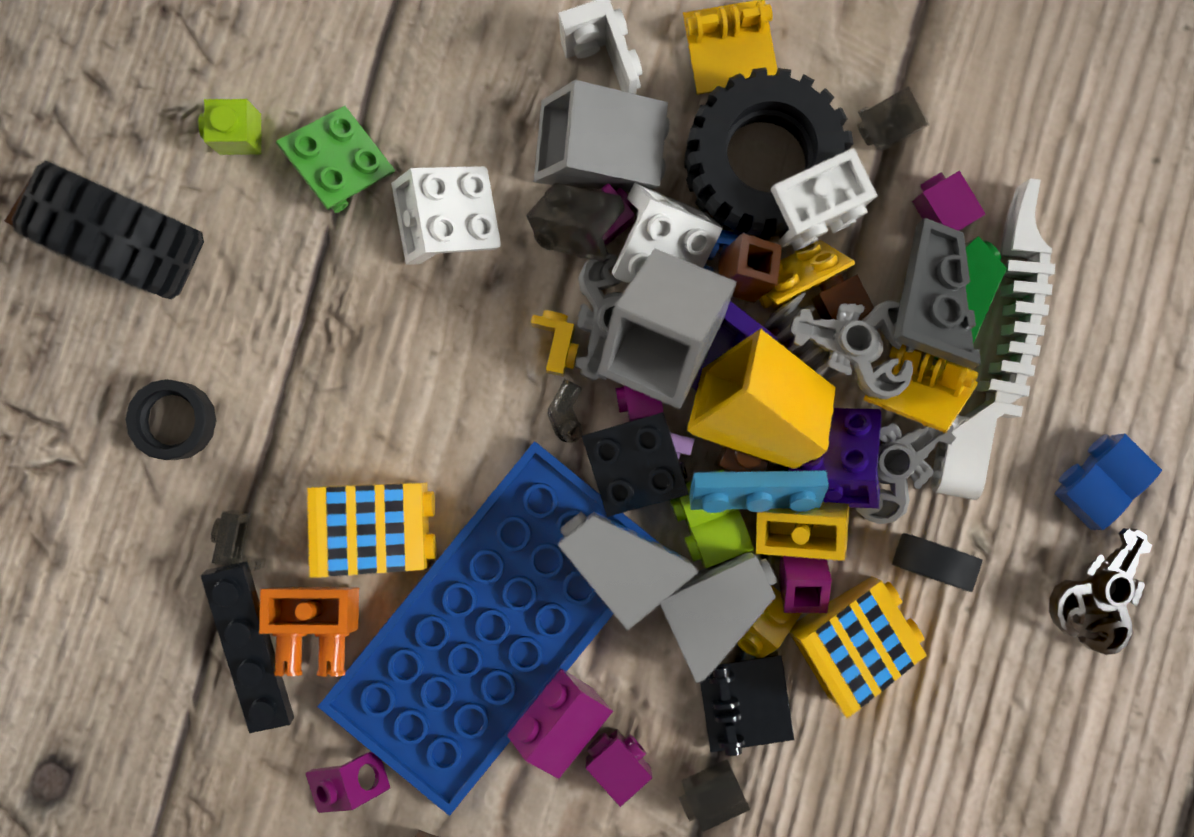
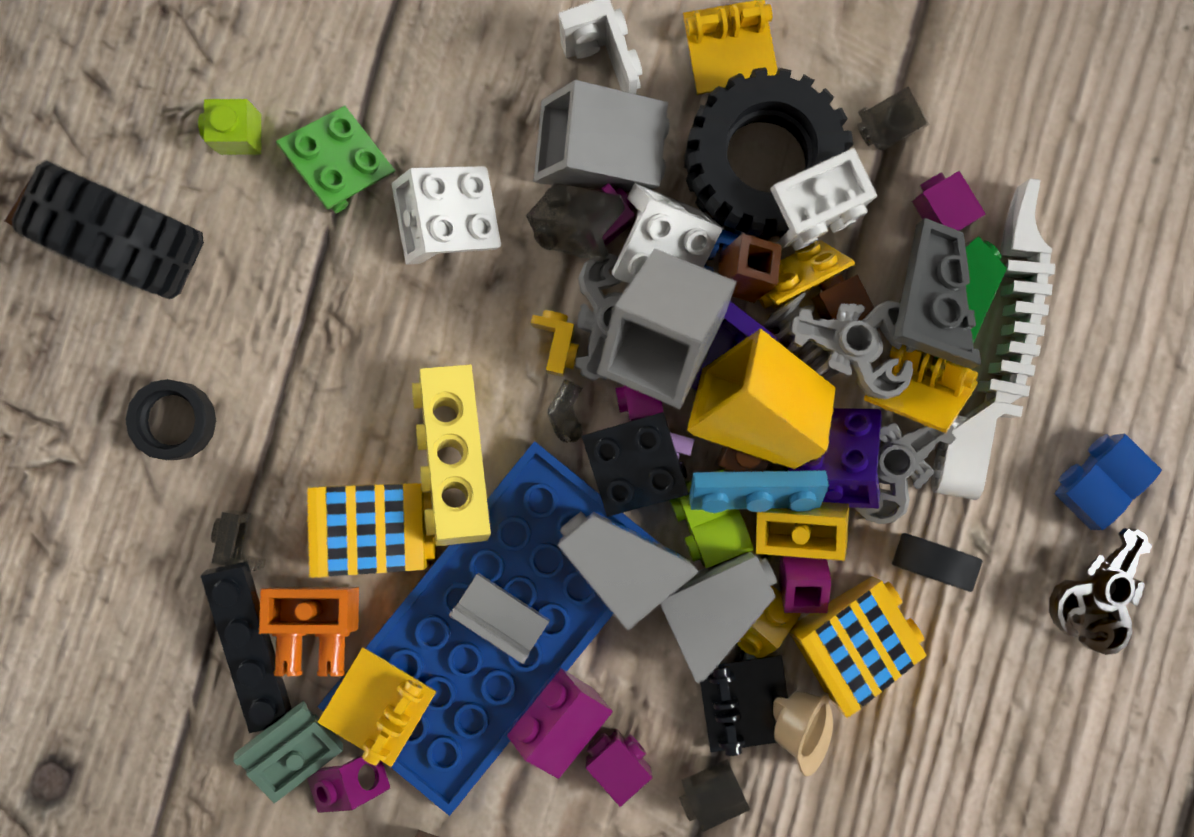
none -> sand green plate [233,701,343,804]
none -> yellow hinge [317,647,437,767]
none -> light yellow brick [412,364,491,546]
none -> light grey panel [449,573,550,664]
none -> tan piece [773,691,833,776]

